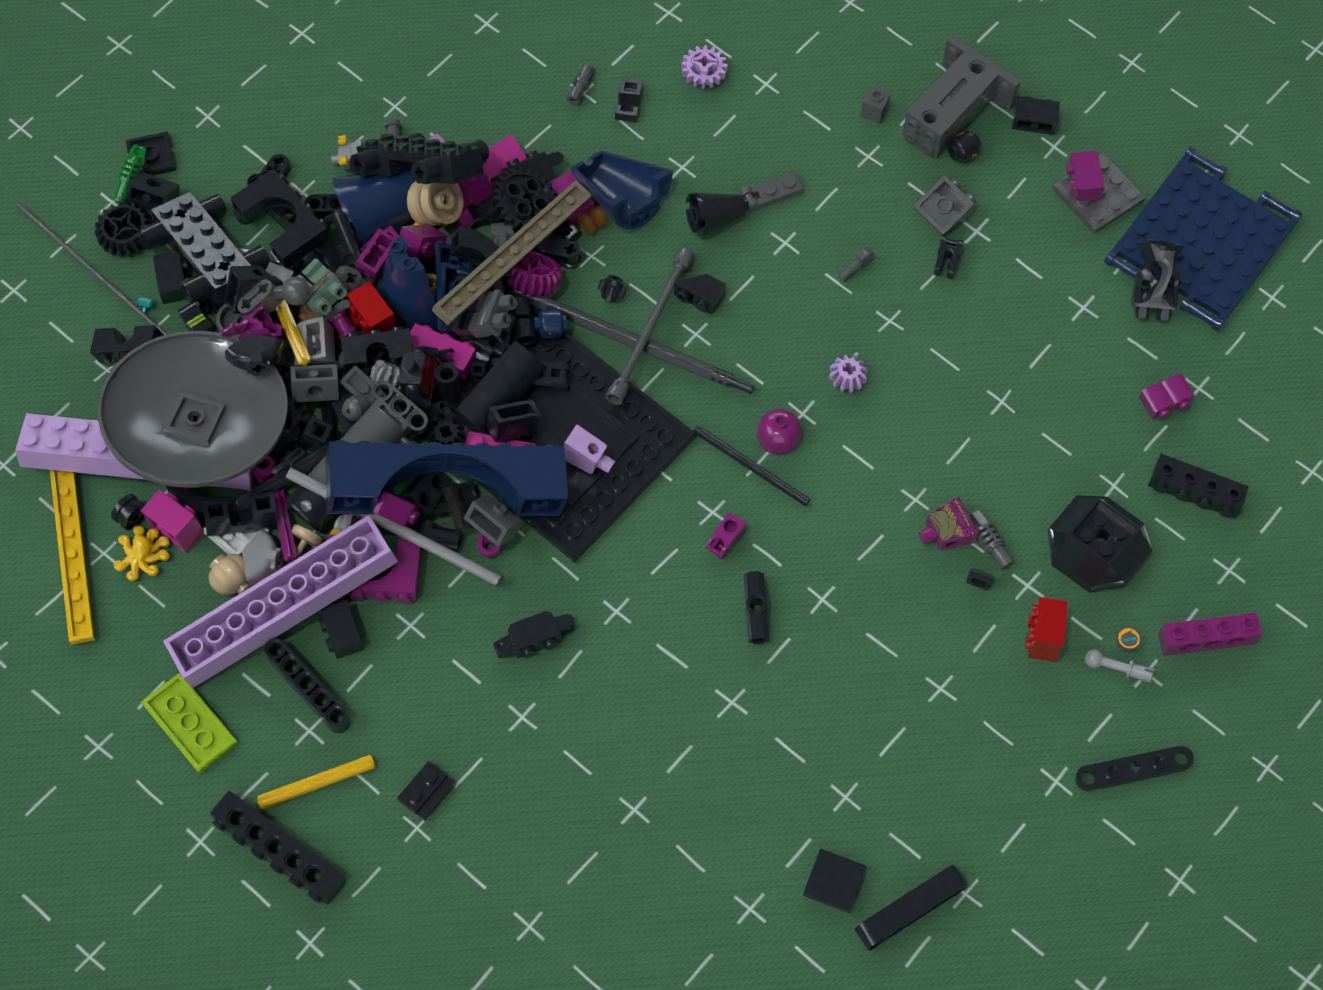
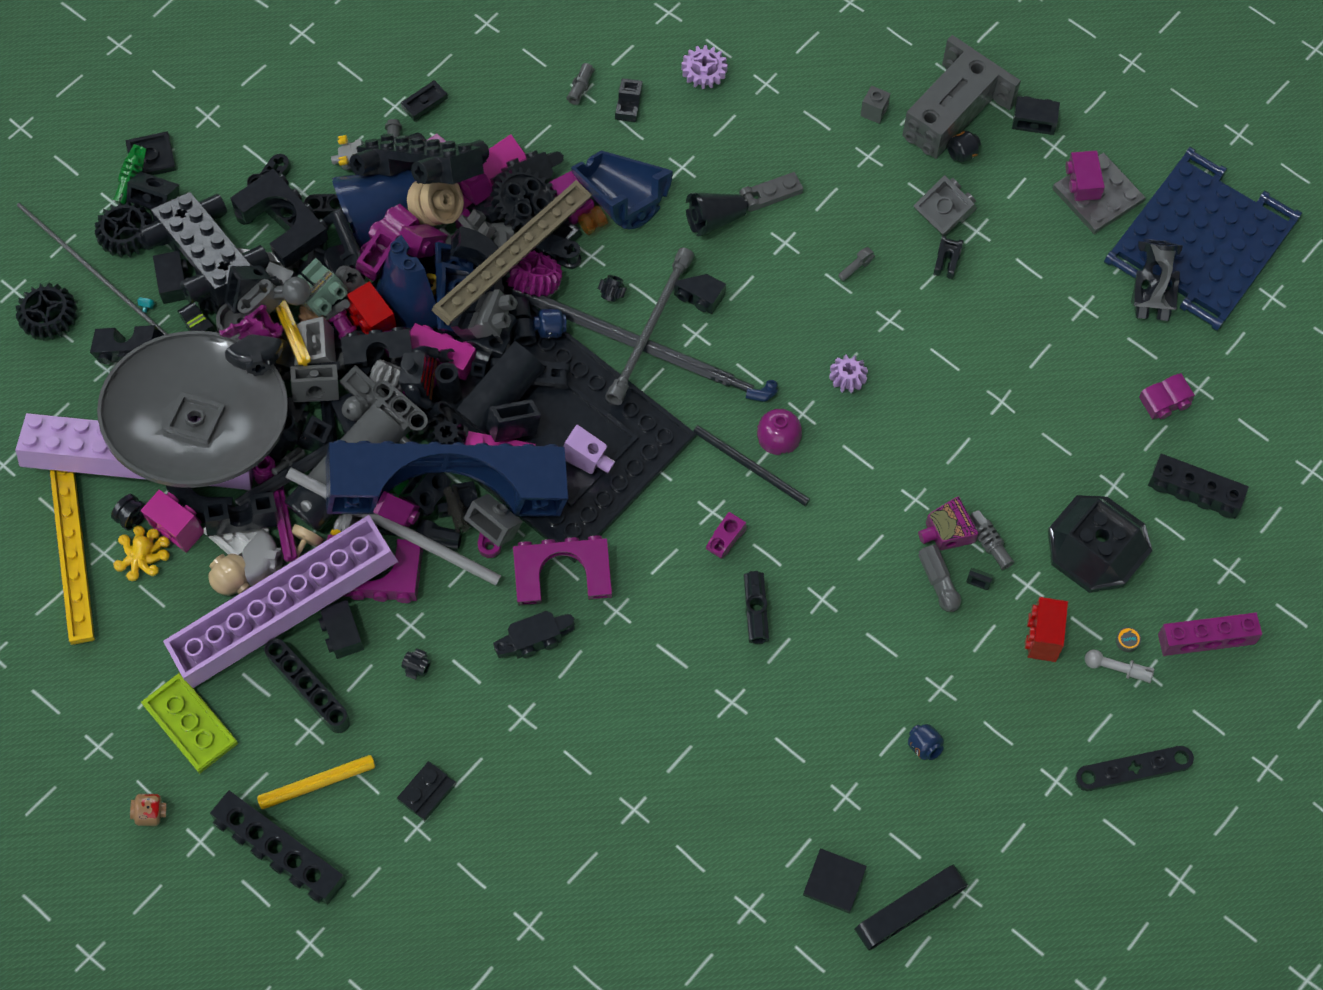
none -> black gear [16,282,77,341]
none -> medium nougat head [130,793,166,826]
none -> magenta brick [368,204,420,250]
none -> black plate [401,80,448,121]
none -> black gear [401,648,431,680]
none -> dark grey hips [458,209,496,241]
none -> magenta arch [513,535,612,606]
none -> dark blue arm [746,380,778,402]
none -> dark blue head [908,724,944,760]
none -> dark grey piece [918,545,962,612]

